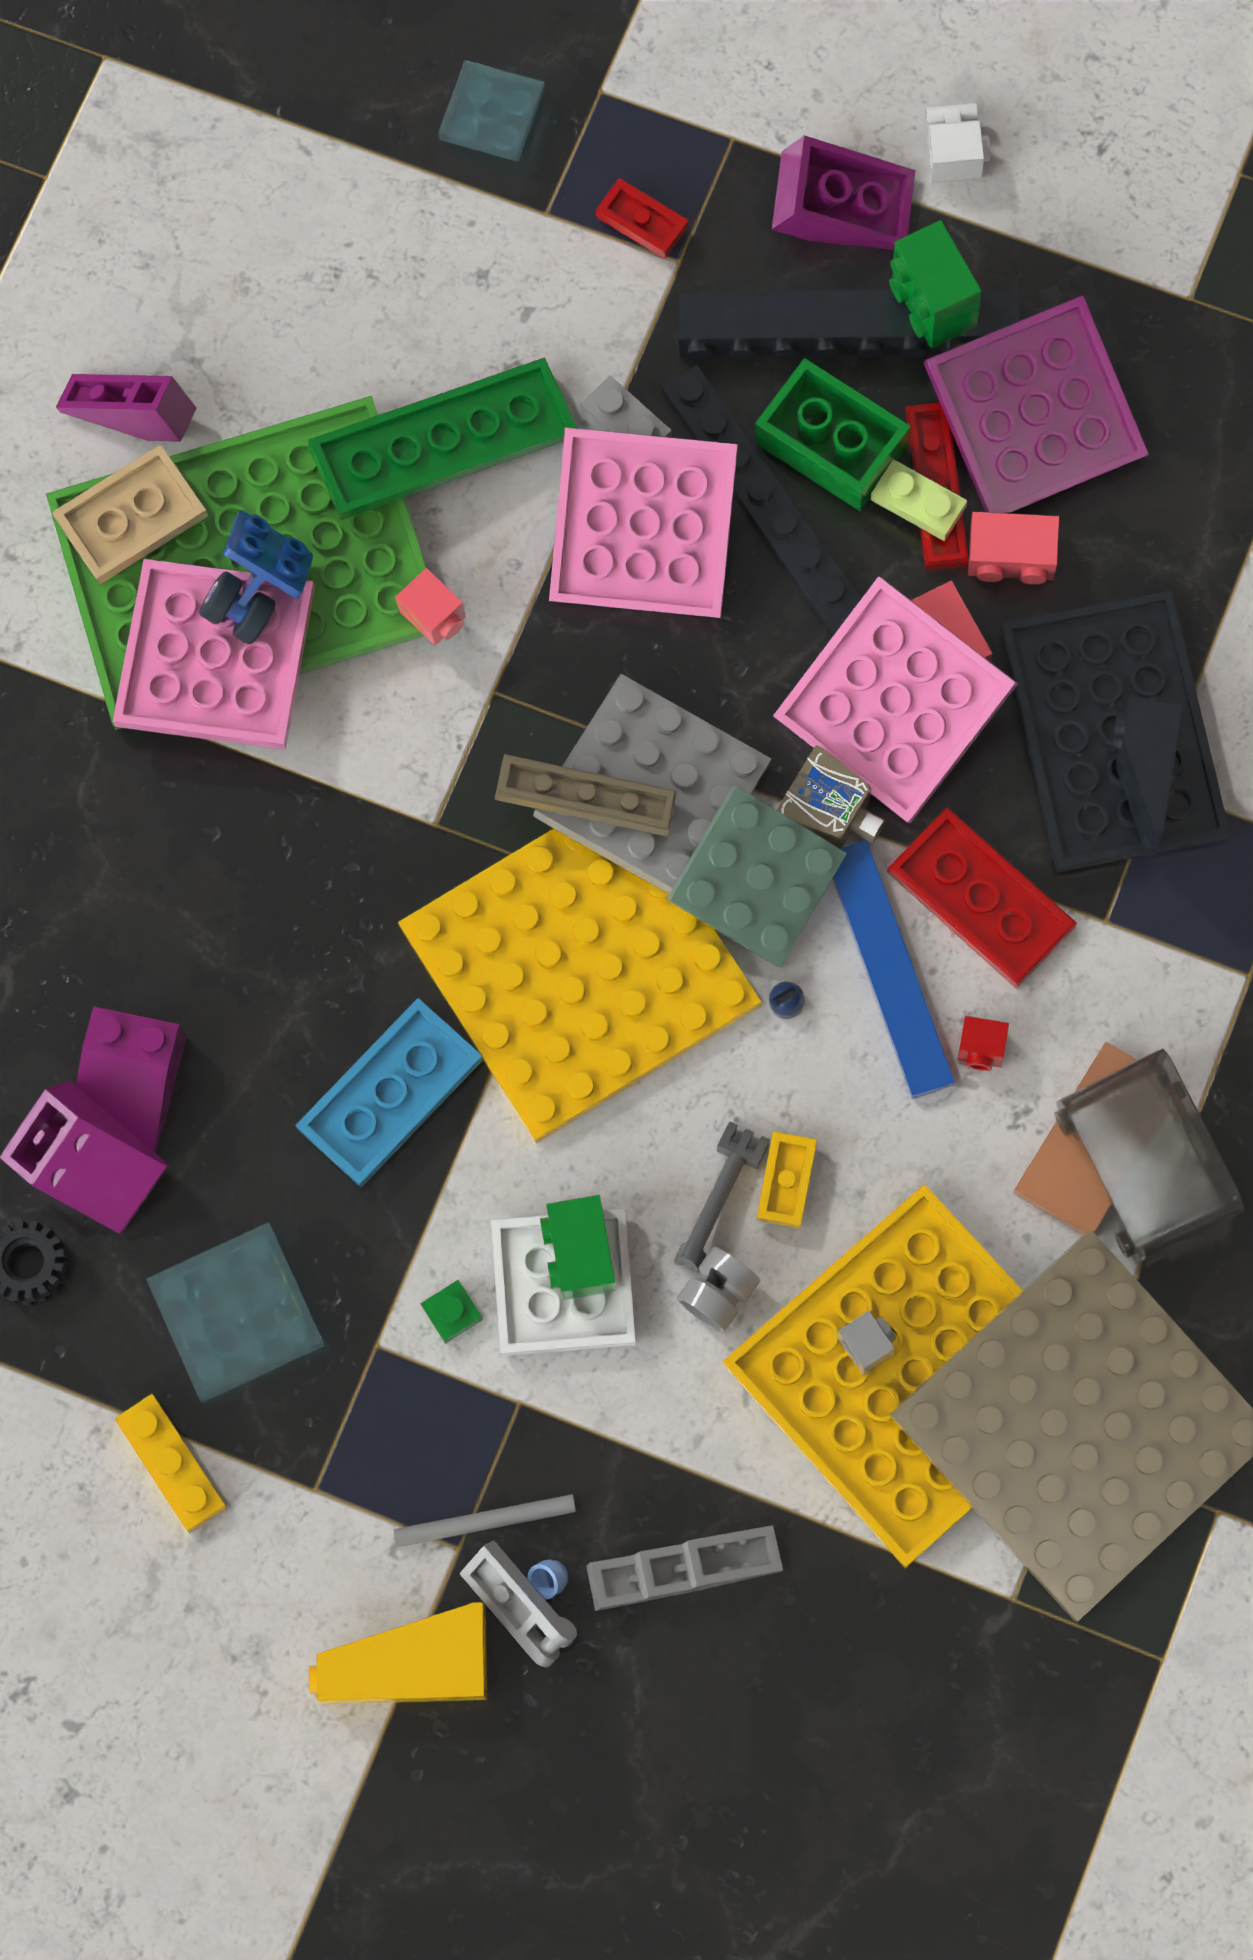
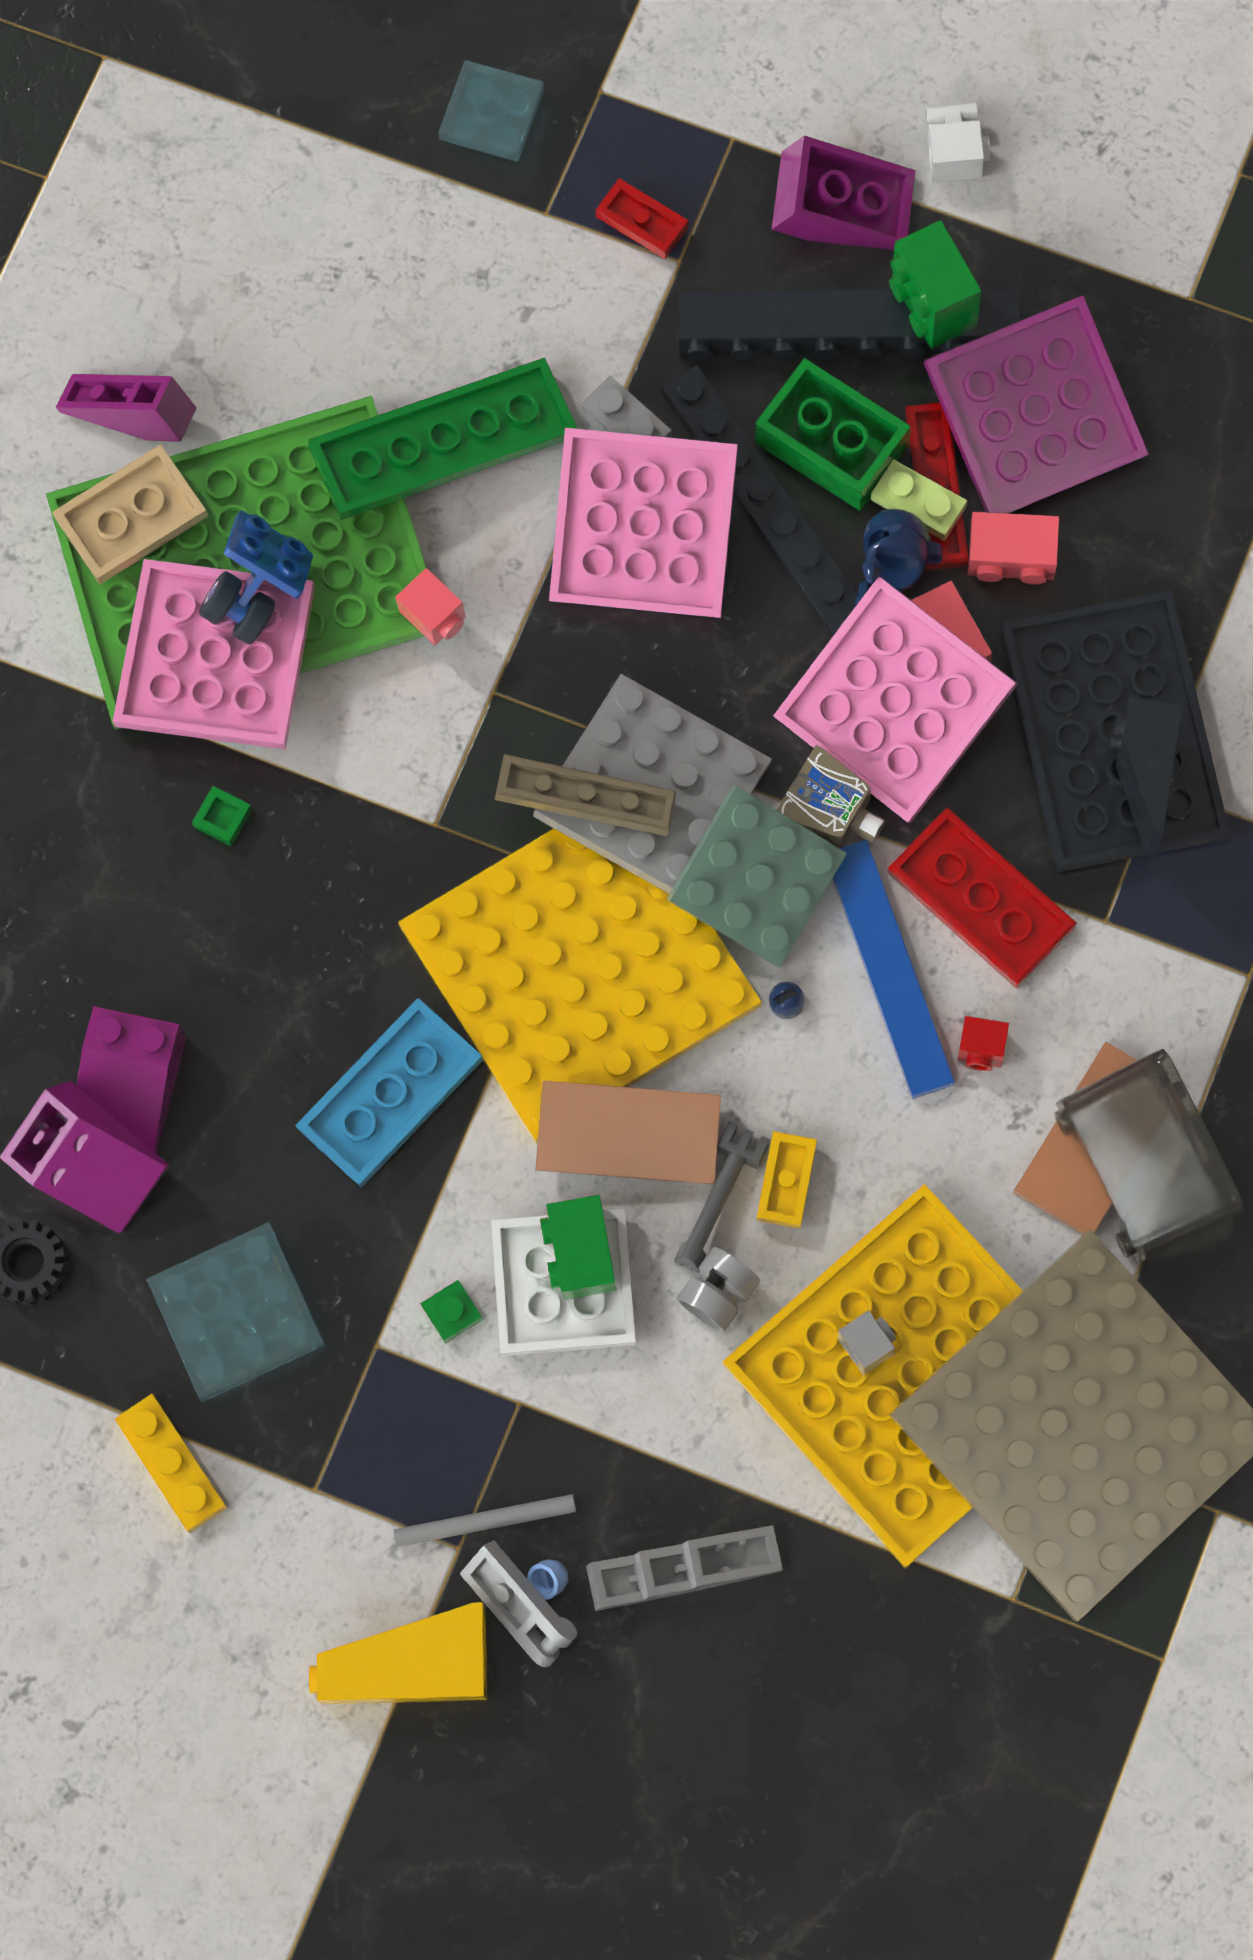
none -> green tile [192,786,253,847]
none -> nougat tile [535,1081,721,1185]
none -> dark blue hair [855,509,943,607]

